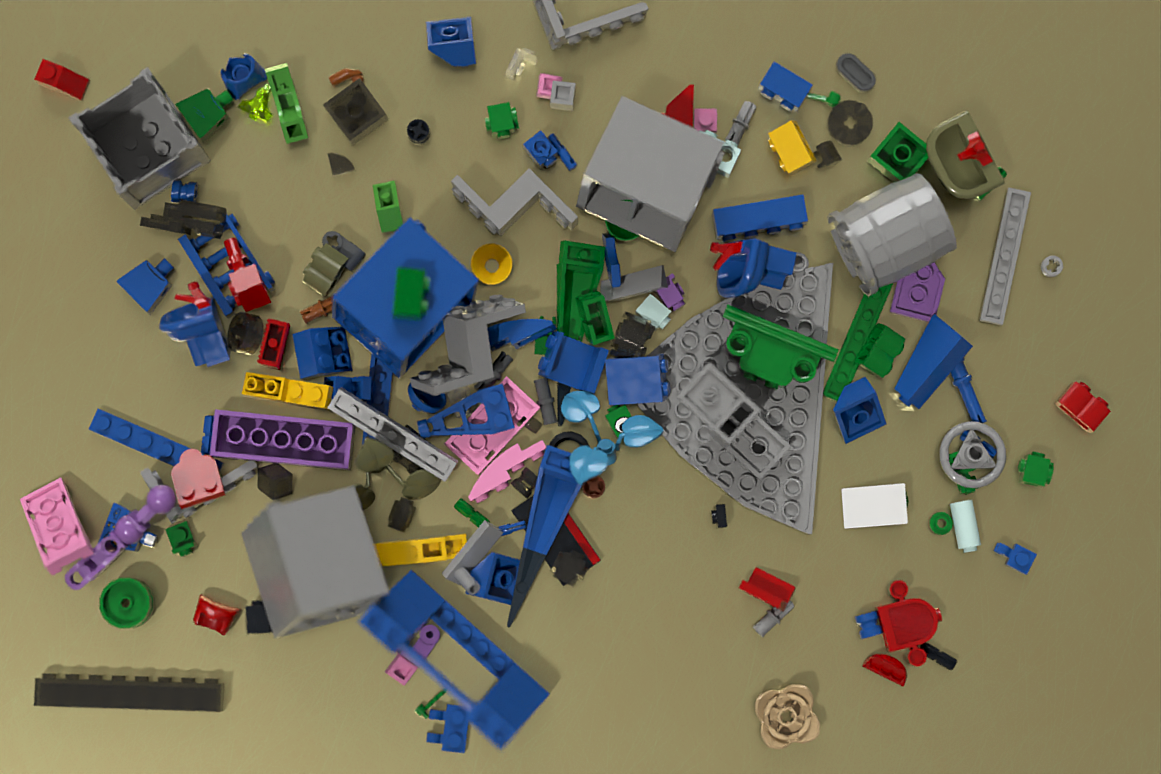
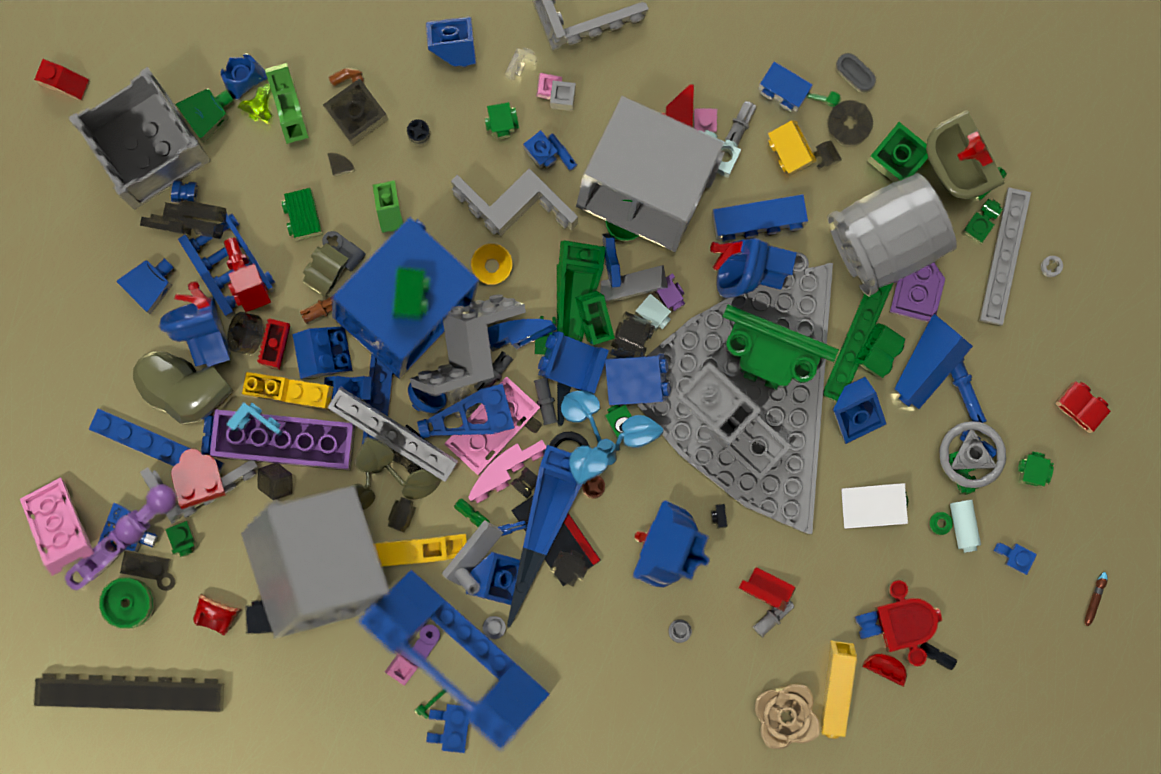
none -> clear smoke hinge [120,550,176,591]
none -> olive piece [133,351,233,425]
none -> medium azure bracket [226,403,283,436]
none -> green brick [281,188,323,241]
none -> light grey plate [483,616,506,639]
none -> blue piece [633,500,710,588]
none -> light grey plate [668,620,692,643]
none -> yellow slope [821,641,857,739]
none -> green plate [963,198,1003,244]
none -> copper piece [1085,572,1108,626]

